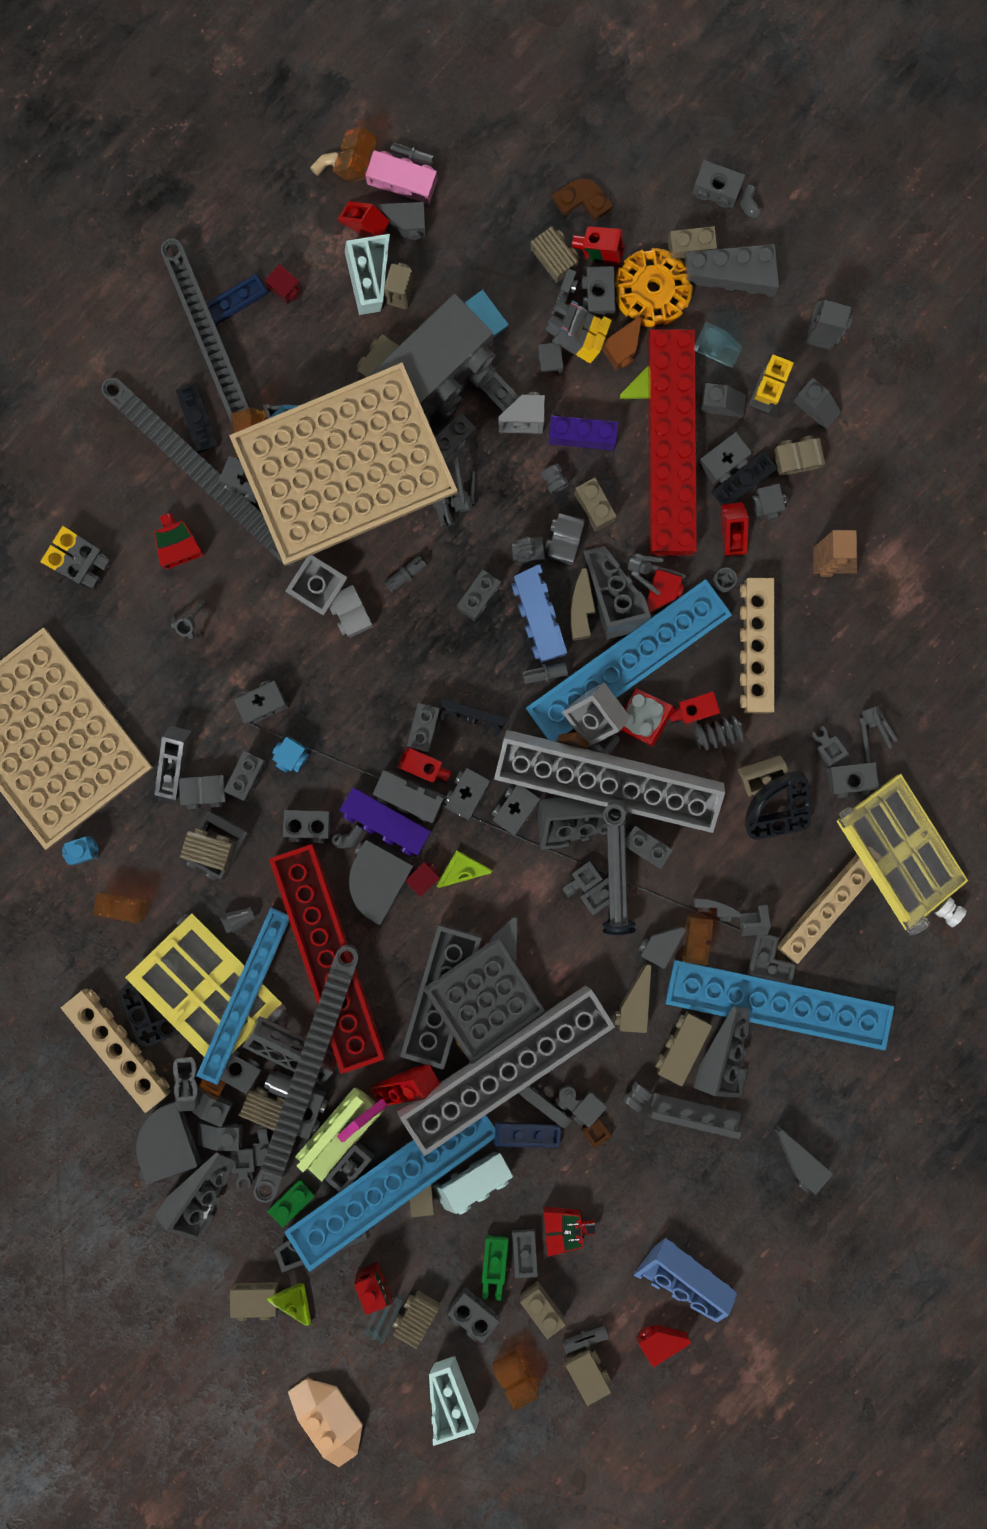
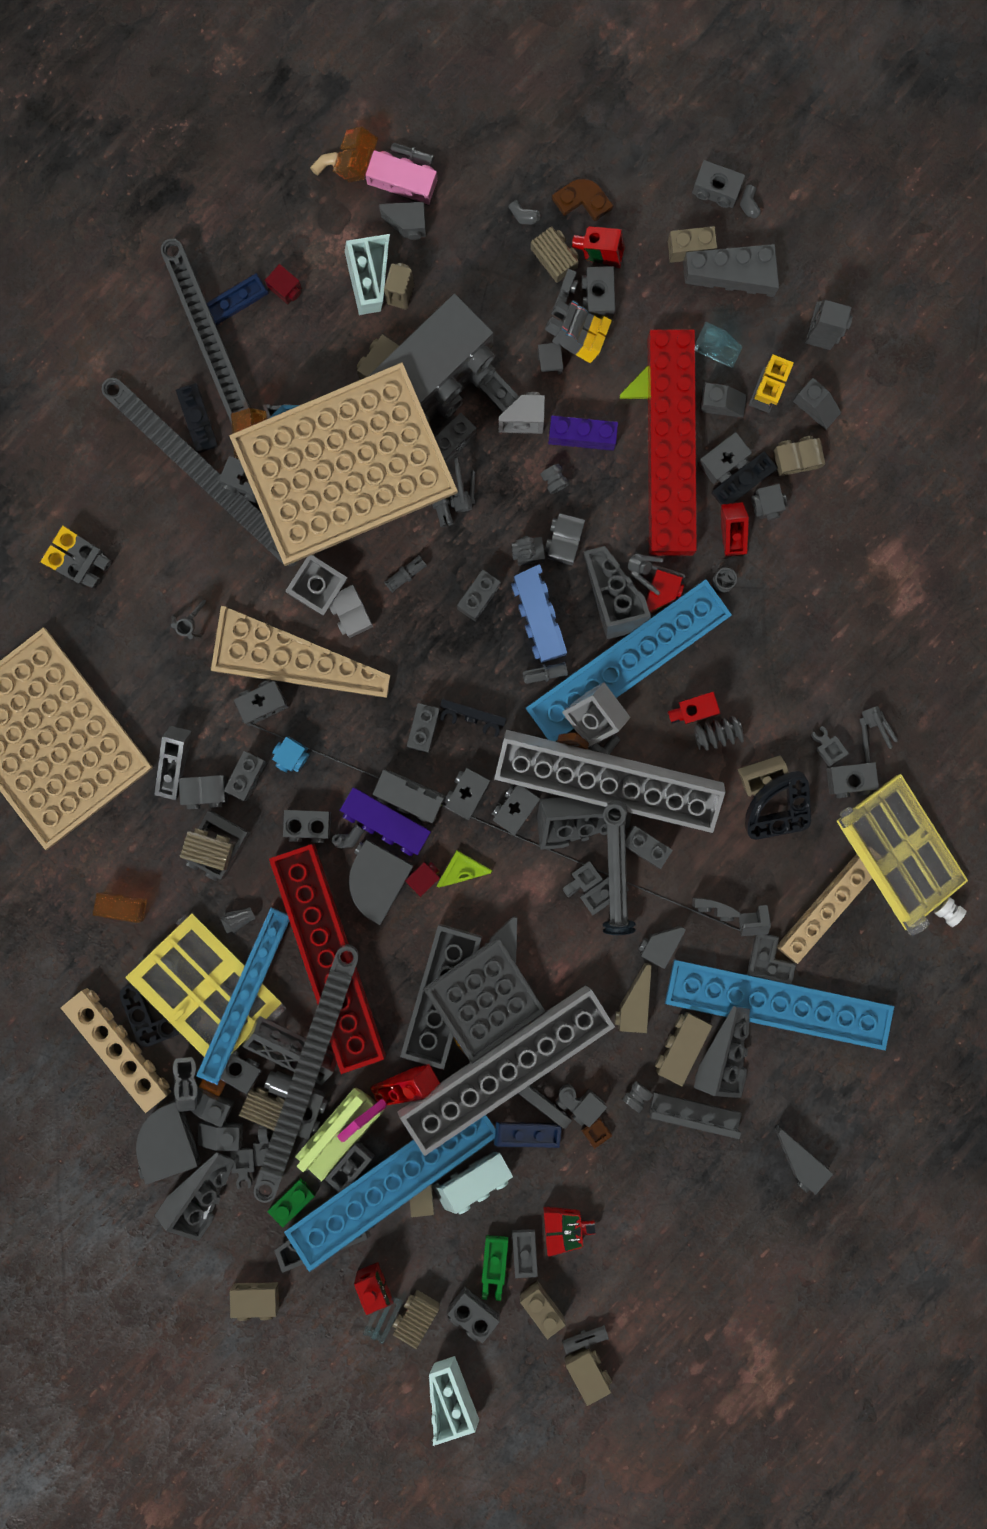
dark azure brick [62,836,99,865] -> none
red torso [154,513,205,570] -> none
lime tile [267,1283,312,1326] -> none
light nougat wedge [288,1378,363,1467] -> none
red slope [337,201,390,238] -> none
red torso [397,747,451,784] -> none
medium azure tile [465,290,509,338] -> none
clear orange piece [493,1350,540,1411] -> none
dark tan slope [570,568,595,641] -> none
dark tan brick [574,478,616,532] -> none
dark orange slope [601,317,641,370] -> none
light orange plate [614,248,693,327] -> none
light grey piece [620,688,675,747] -> none
medium blue wedge [634,1238,738,1322] -> none
red slope [636,1324,692,1367] -> none
clear orange piece [682,916,713,965] -> none
tan brick [740,578,774,714] -> none
medium nougat wedge [813,530,857,577] -> none
none -> tan wing [211,606,391,698]
none -> dark grey arm [508,200,541,225]

